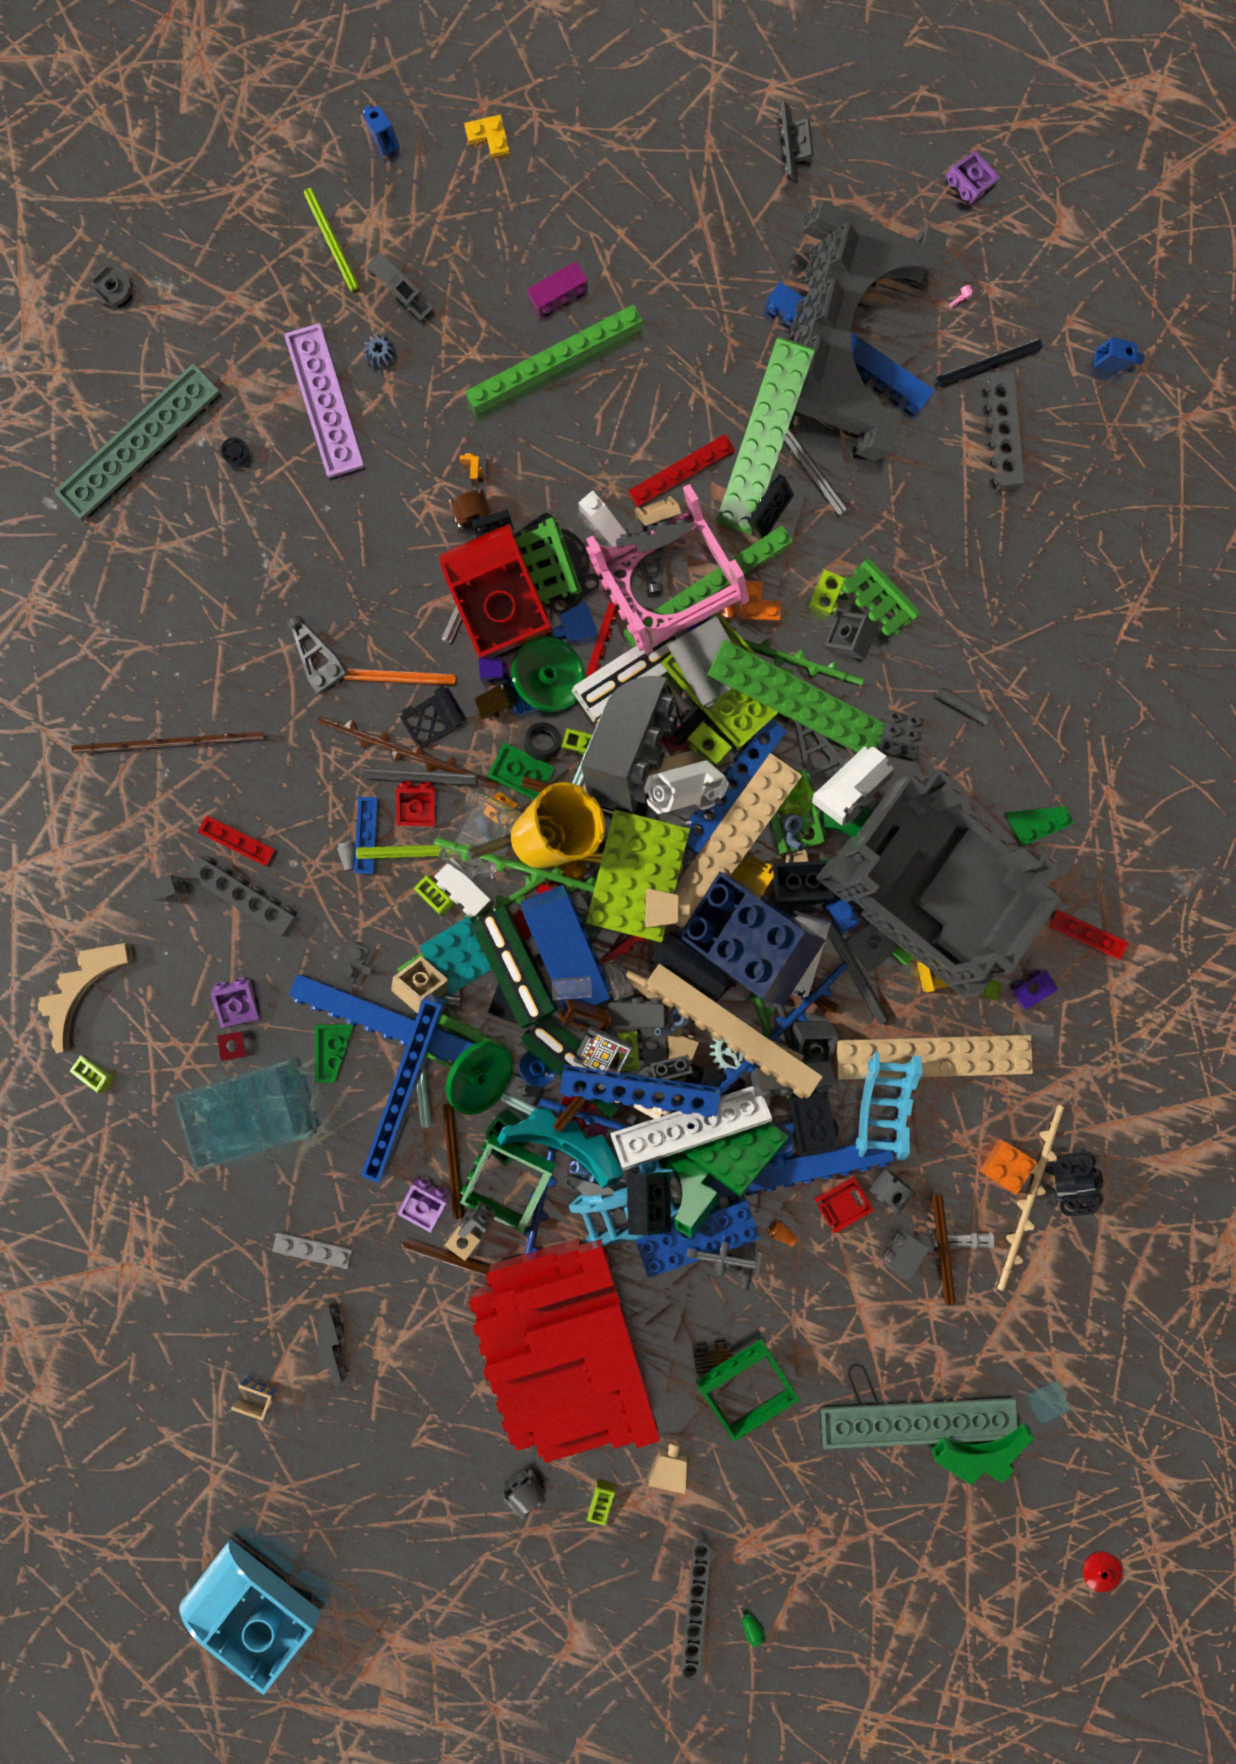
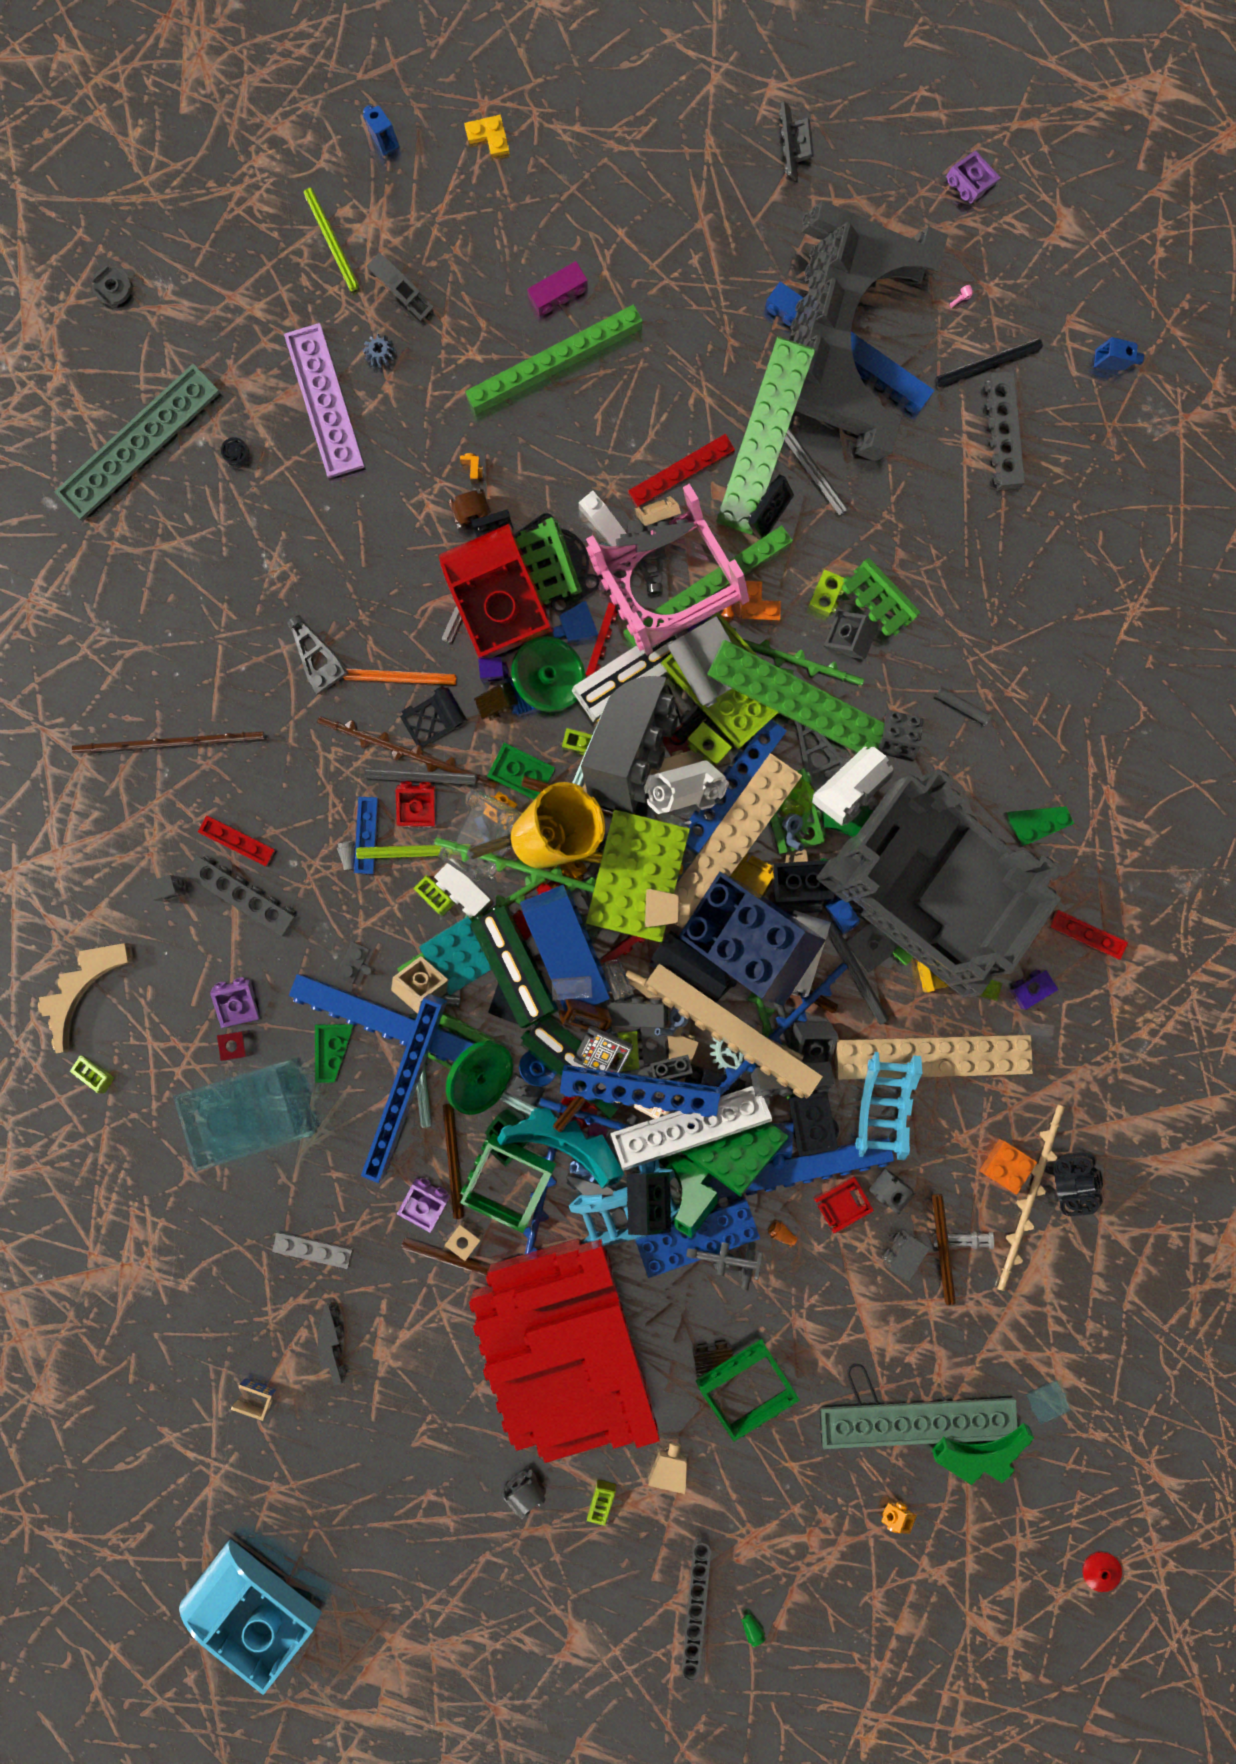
dark grey bracket [458,1201,495,1239] -> none
black tyre [524,722,561,761] -> none
none -> light orange brick [881,1502,917,1534]

